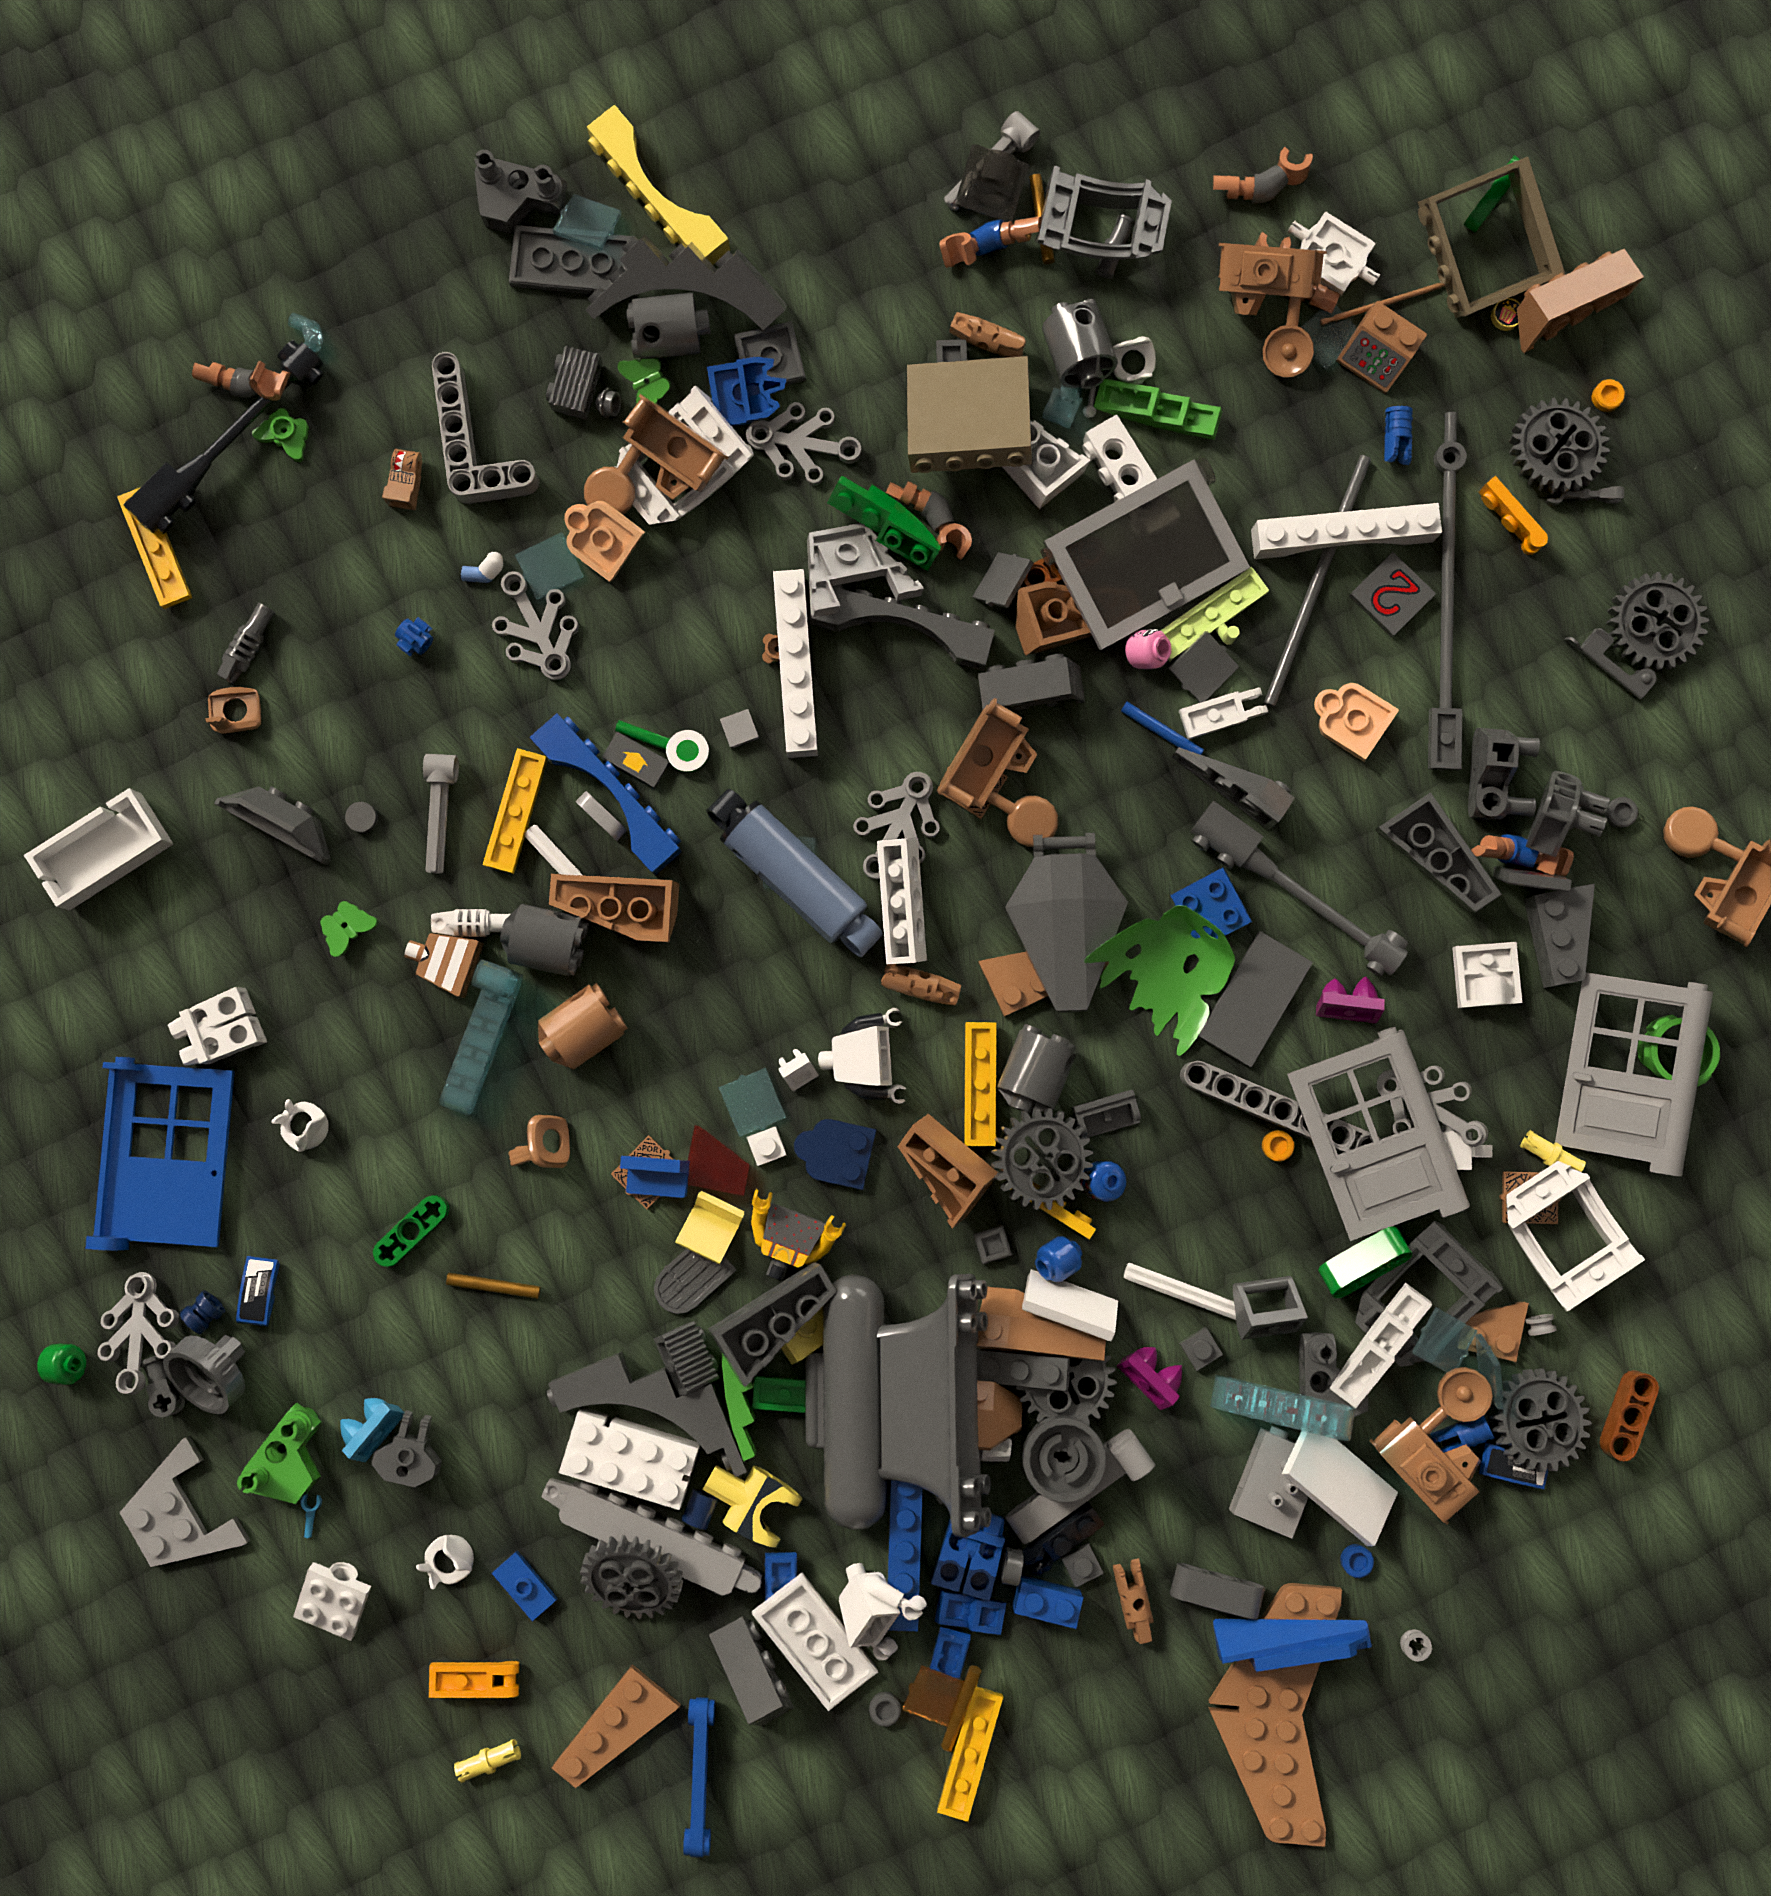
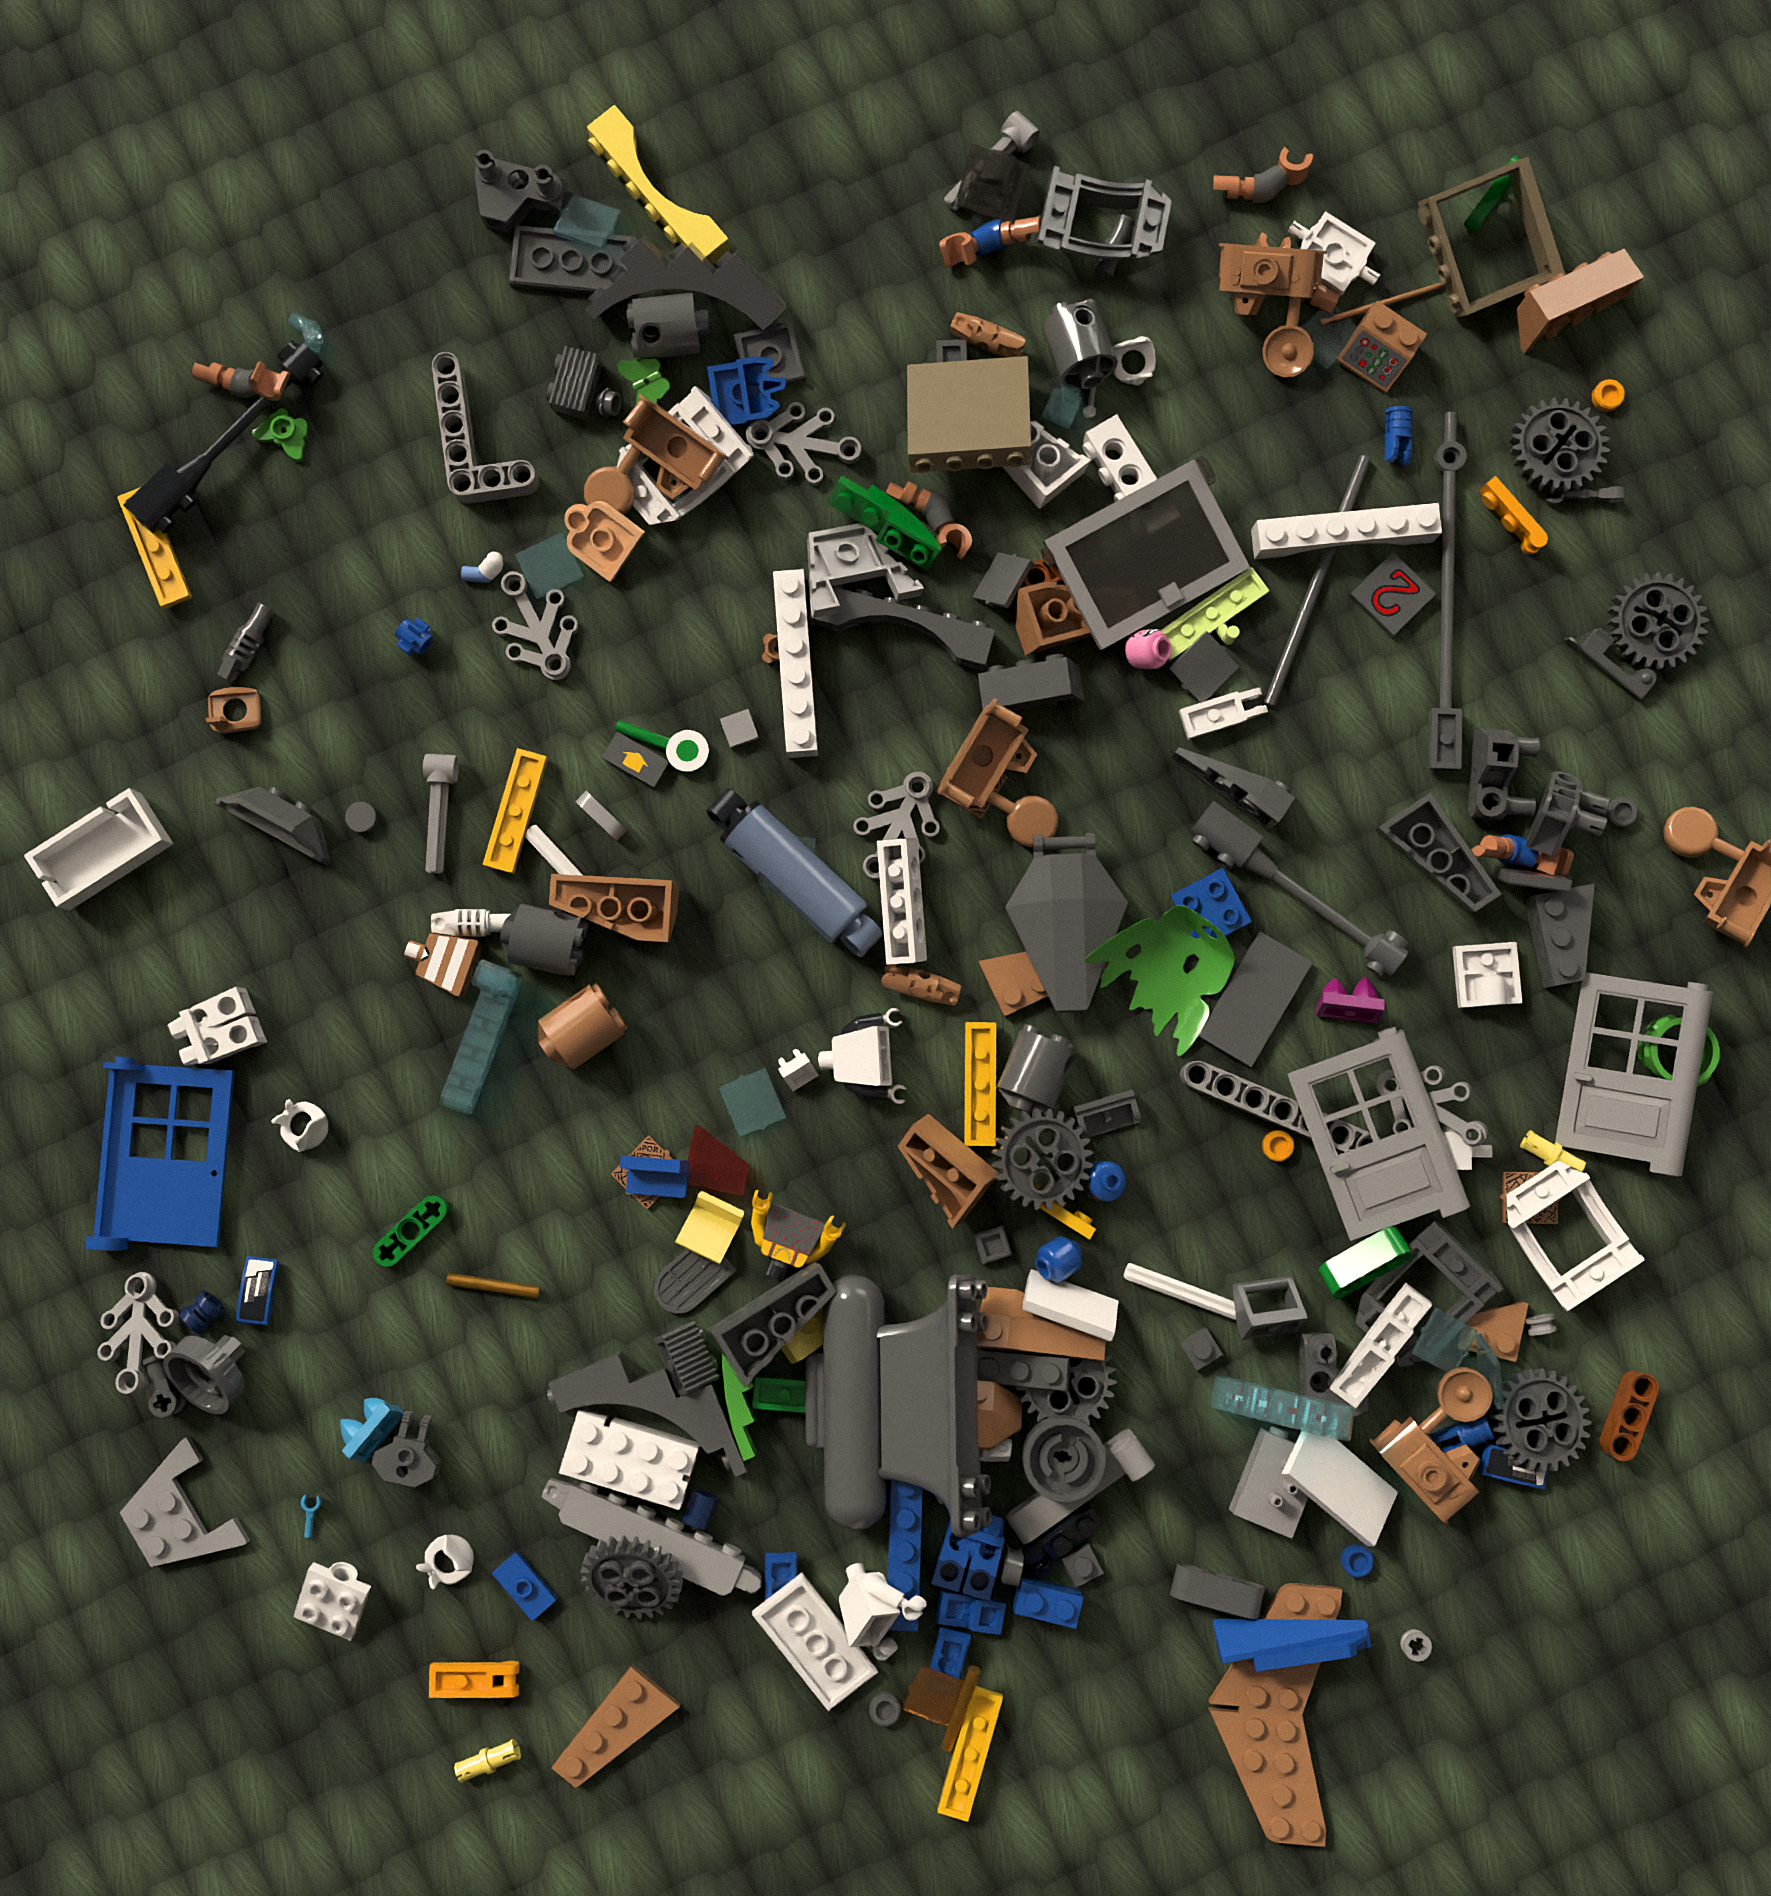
green head [37,1343,86,1385] -> none
bright green piece [237,1403,322,1504] -> none
bright green animal [320,901,378,957] -> none
medium nougat leg [382,449,422,510] -> none
medium nougat piece [509,1115,570,1168] -> none
blue arch [530,713,682,876] -> none
blue piece [684,1697,716,1858] -> none
light yellow connector [702,1465,803,1548] -> none
dark grey wedge [709,1617,794,1726] -> none
white plate [747,1126,787,1166] -> none
dark blue plate [794,1119,876,1190] -> none
pearl gold bar [1029,174,1055,264] -> none
bright green slope [1094,379,1222,440] -> none
medium nougat hinge [1113,1558,1154,1644] -> none
magenta tile [1117,1347,1182,1410] -> none
blue piece [1120,702,1204,755] -> none
light nougat plate [1314,683,1399,762] -> none
tile [1491,298,1520,331] -> none

